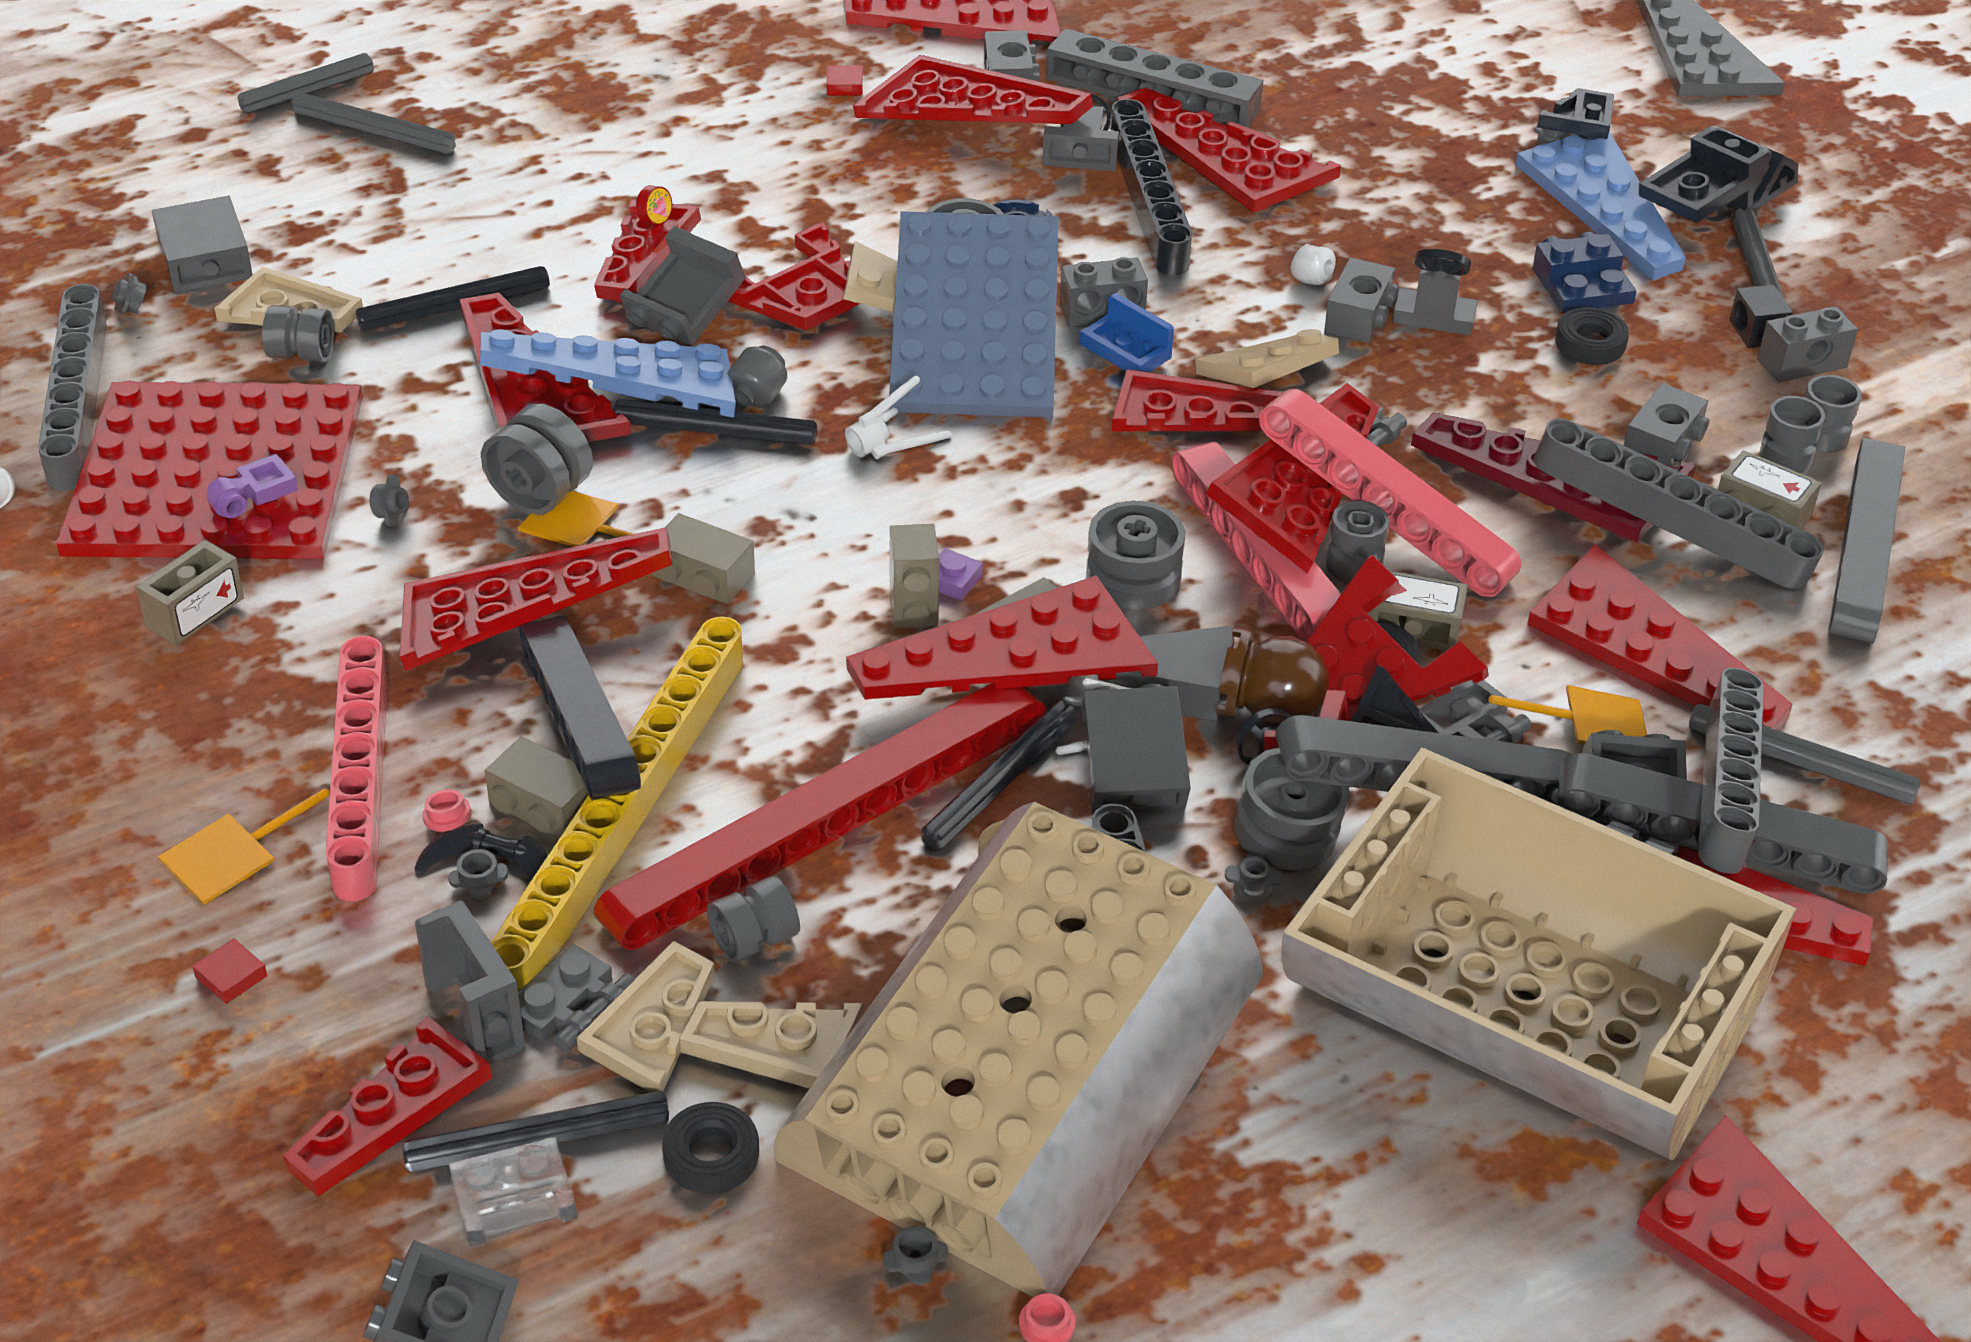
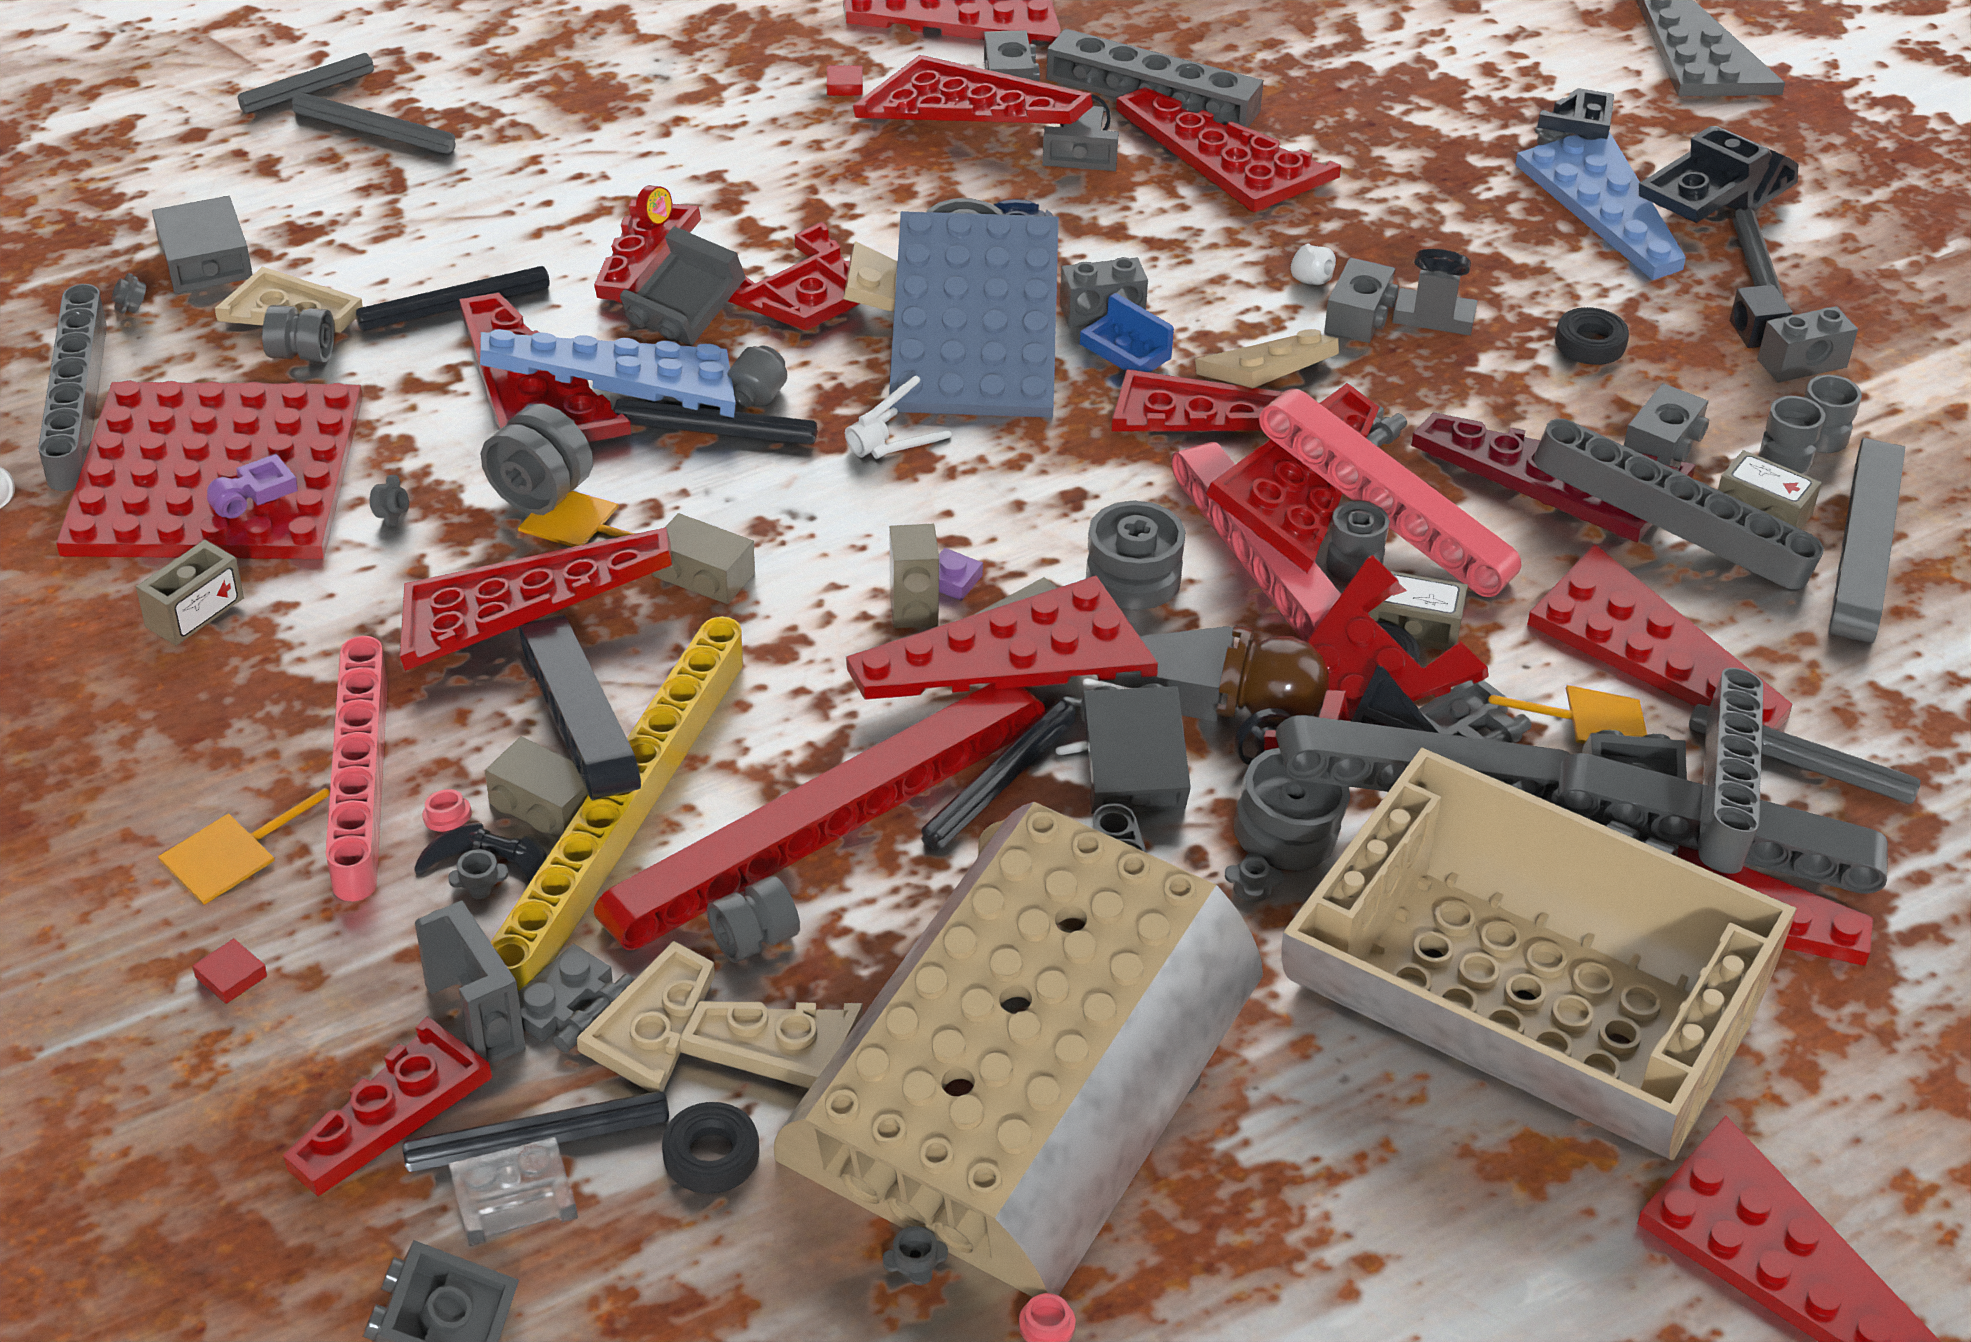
black beam [1111,99,1192,275] -> none
dark blue plate [1532,232,1637,313] -> none

